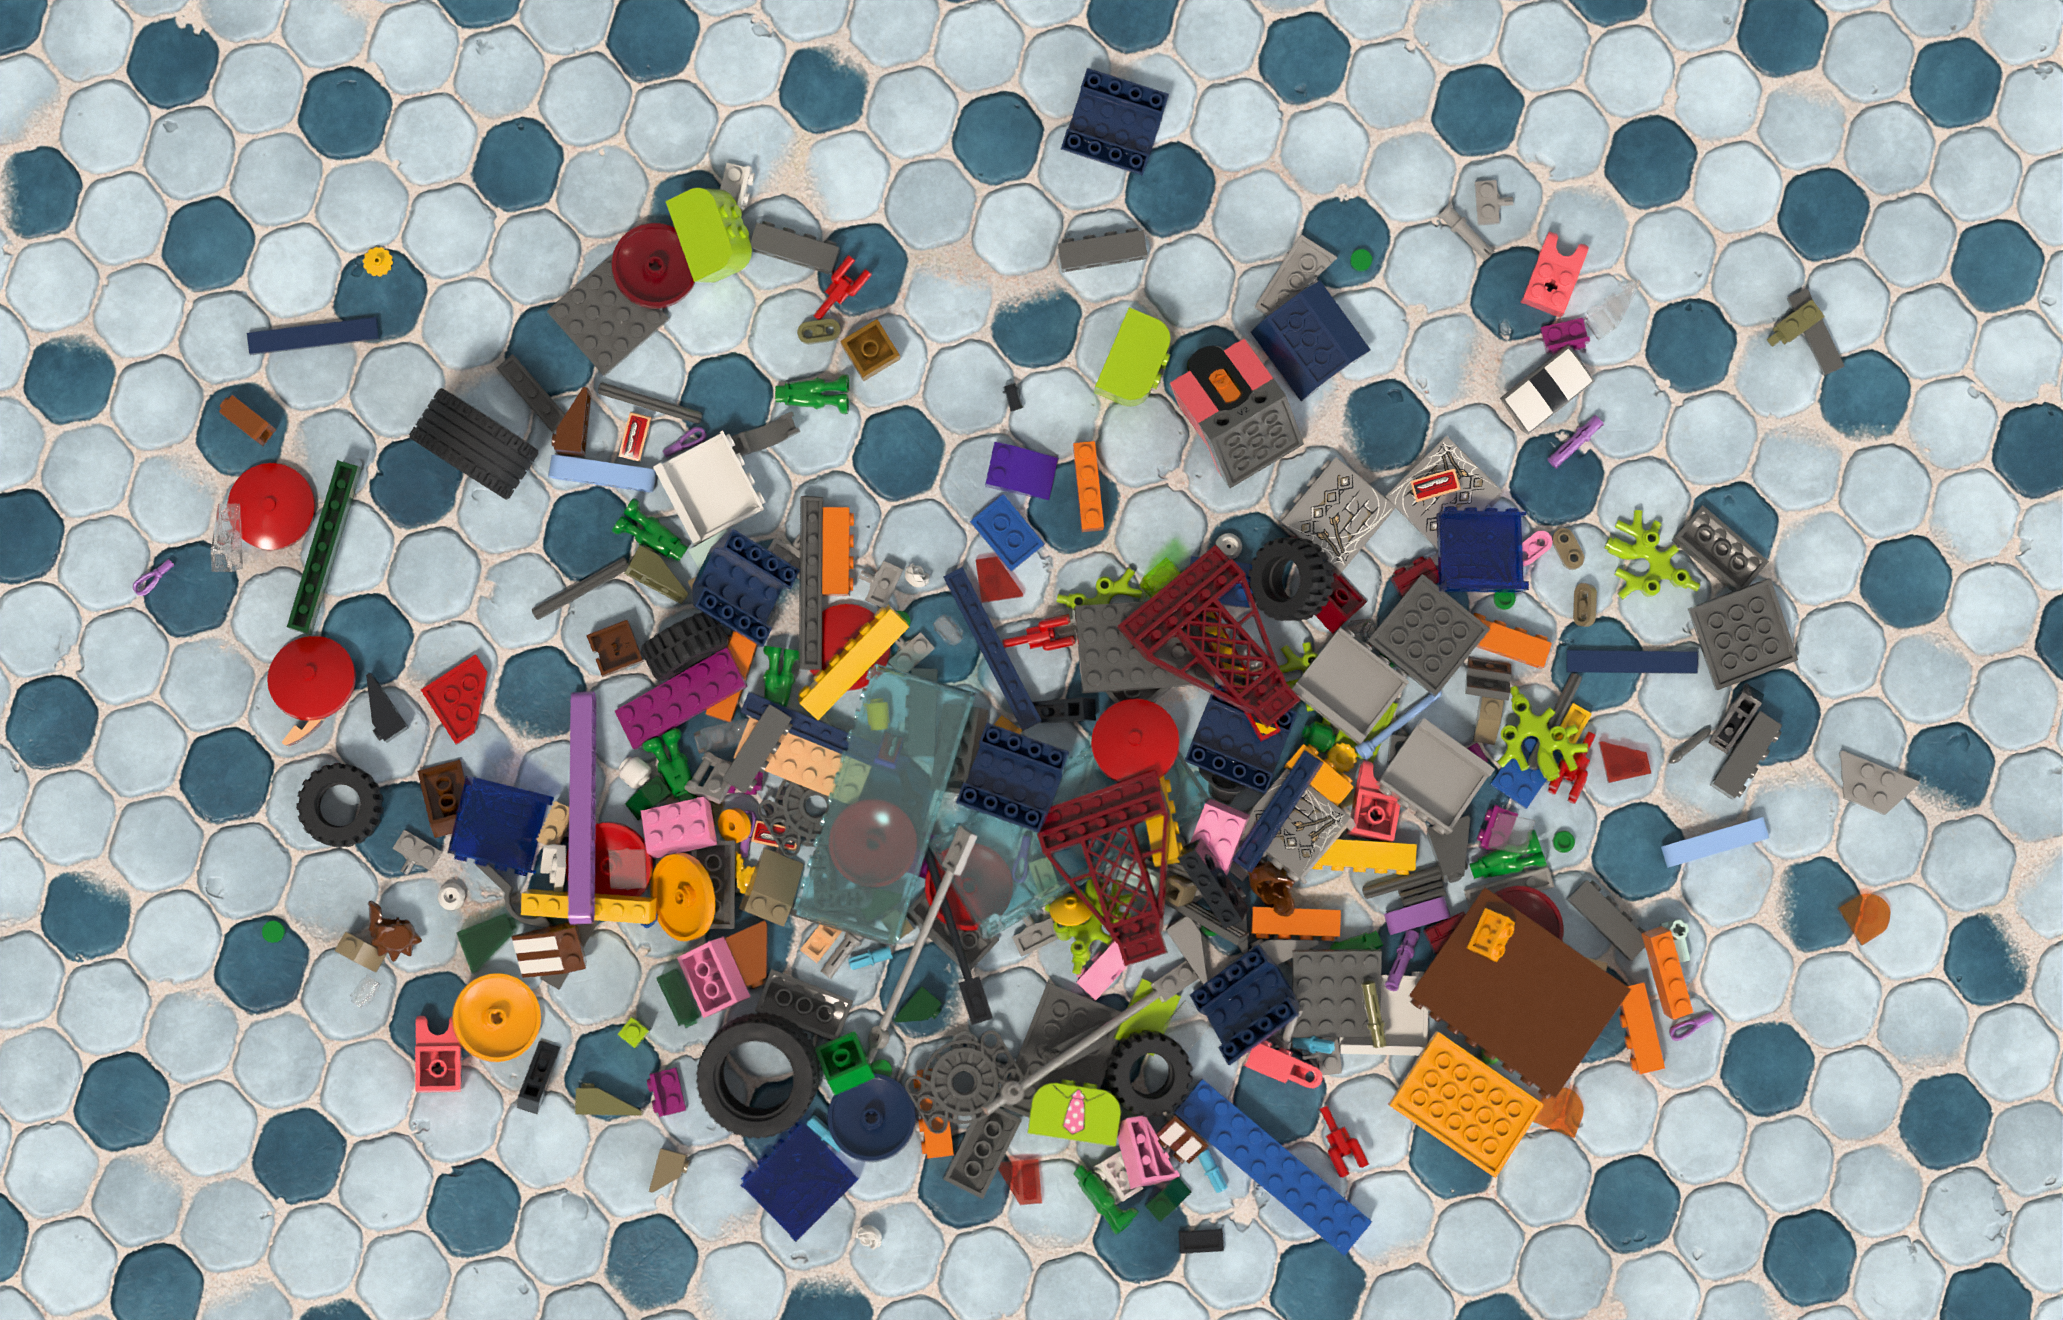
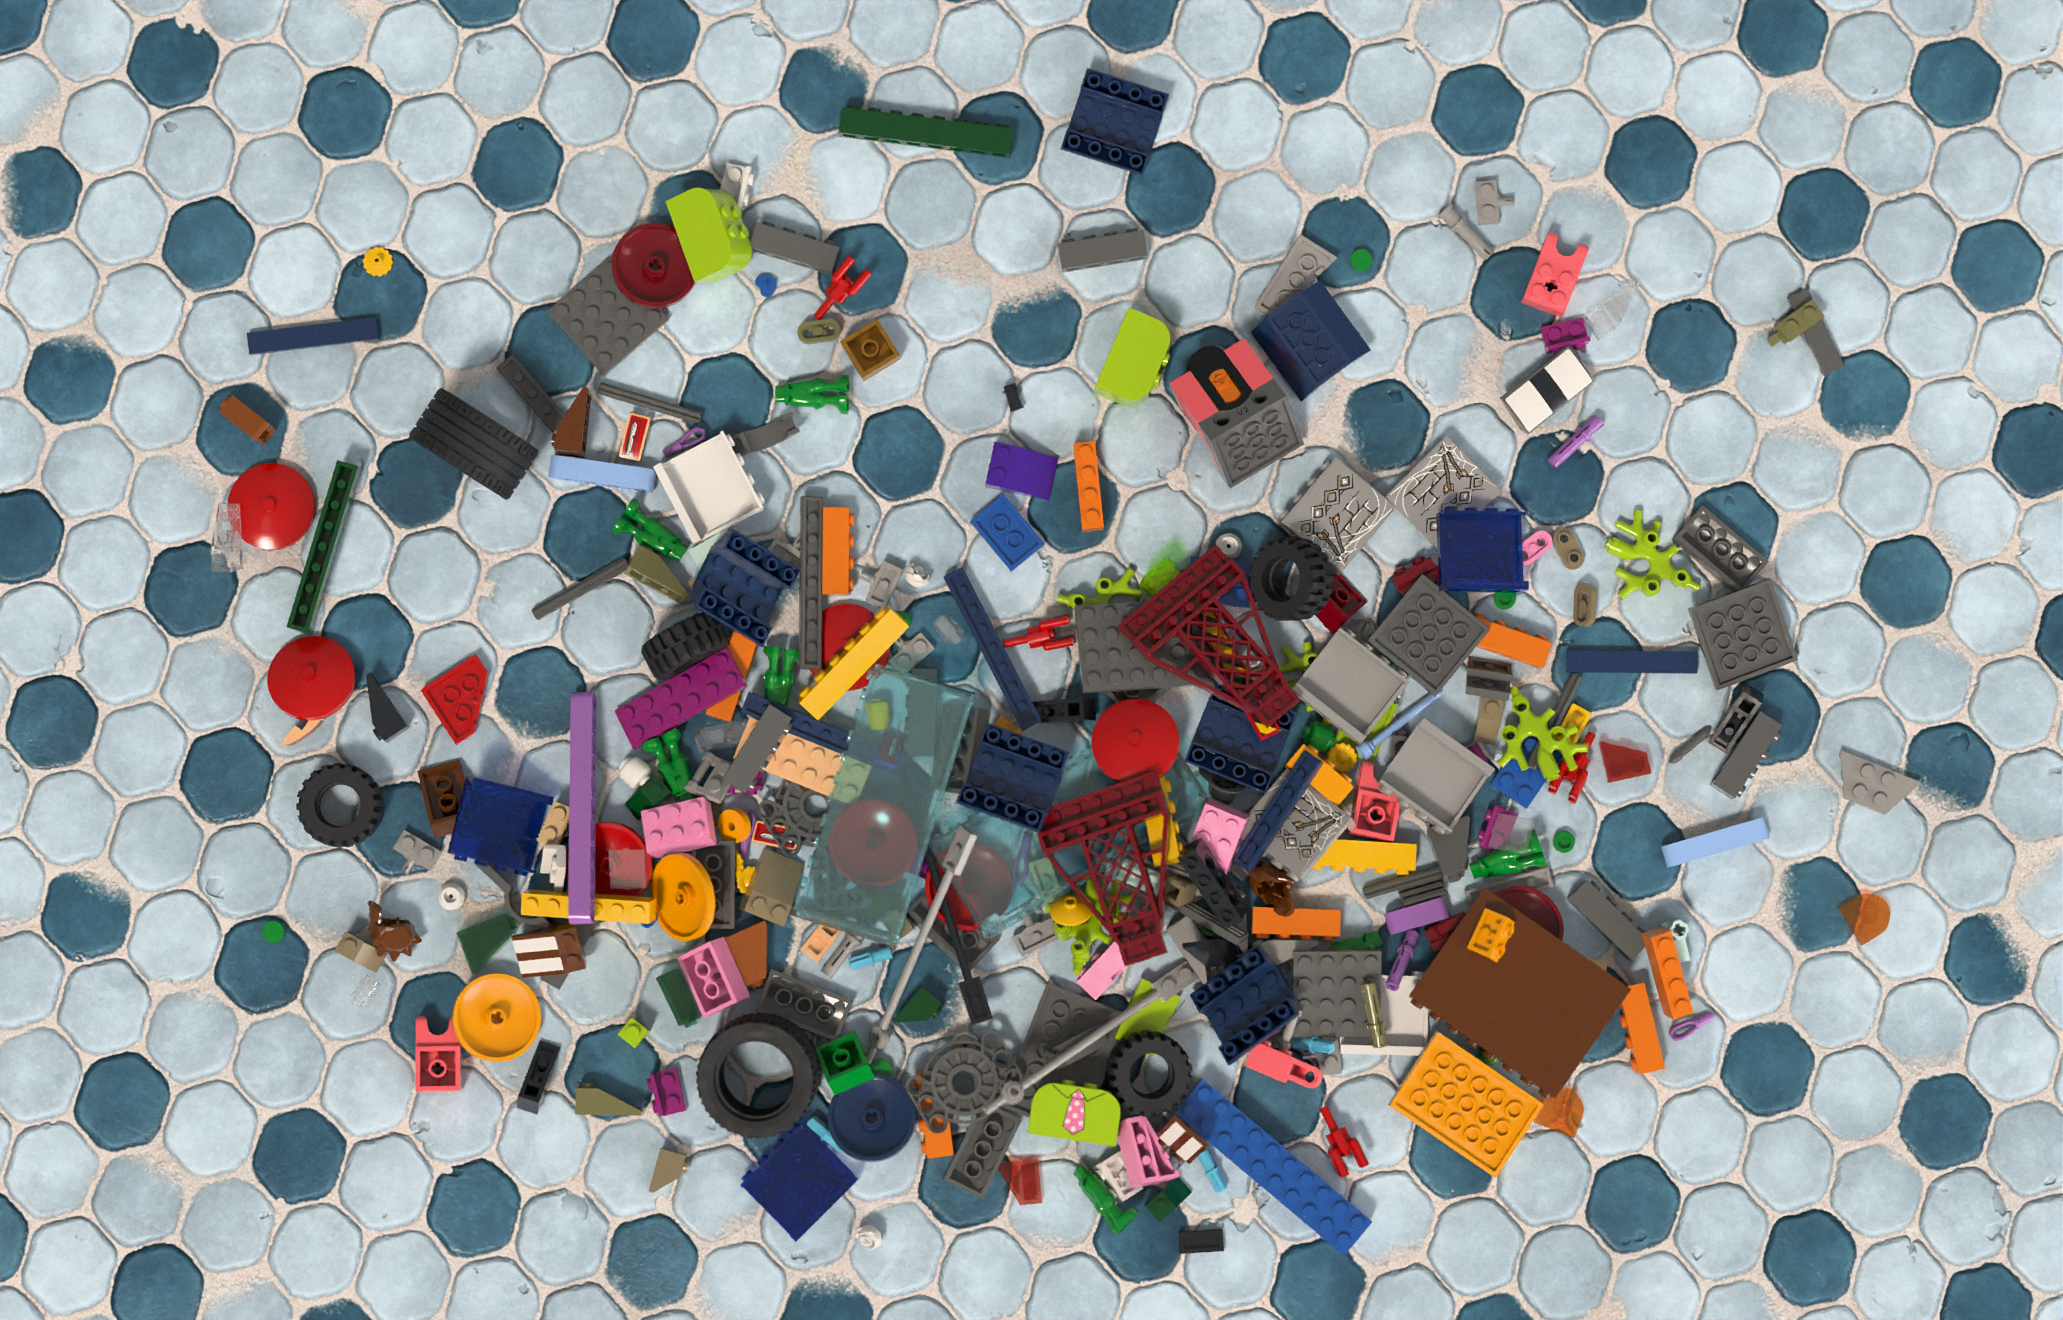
medium lavender piece [133,559,174,596] -> none
reddish brown piece [586,620,644,677] -> none
clear red wing [975,557,1023,603] -> none
slope [1410,469,1461,502] -> none
none -> blue piece [755,275,777,297]
none -> dark green brick [838,105,1013,158]
none -> black slope [1182,939,1237,971]

